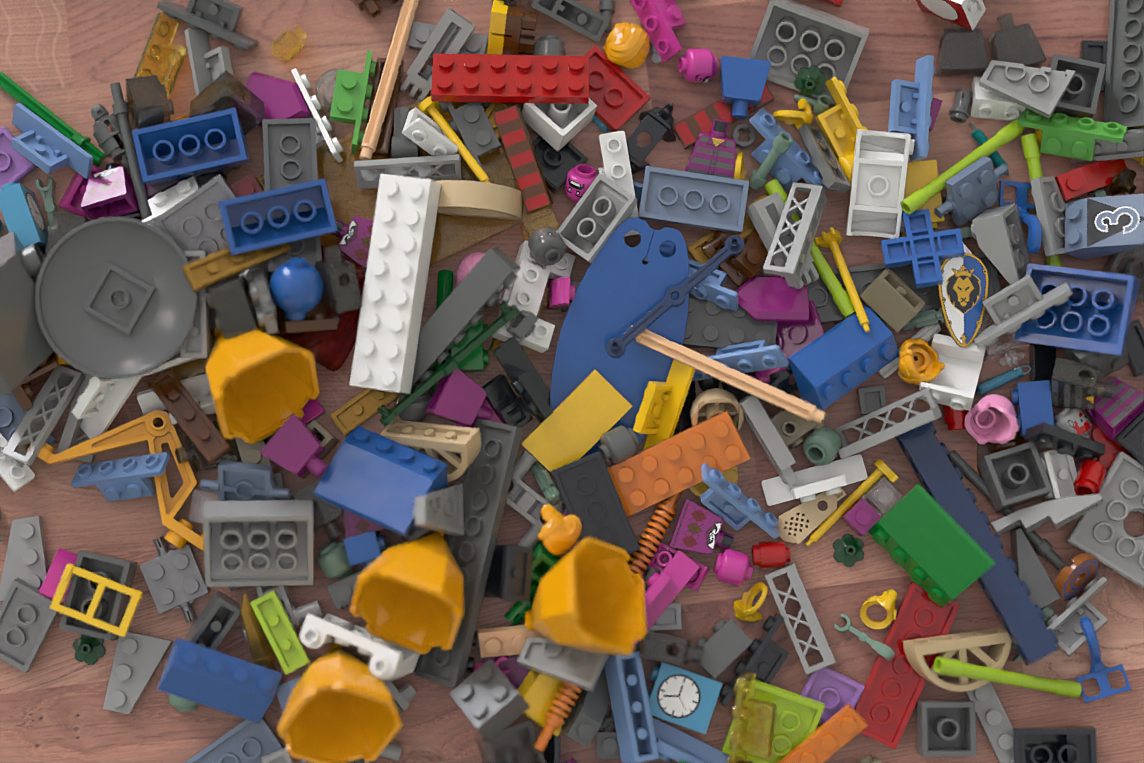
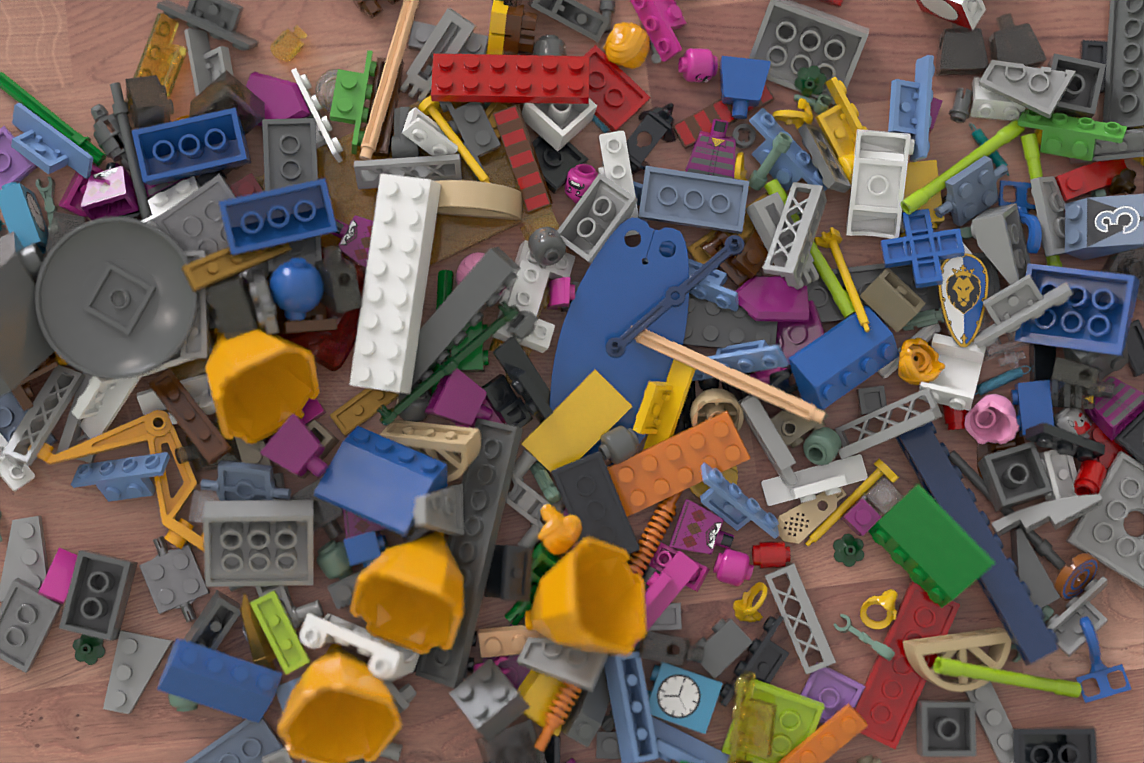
yellow window [49,563,143,637] -> none

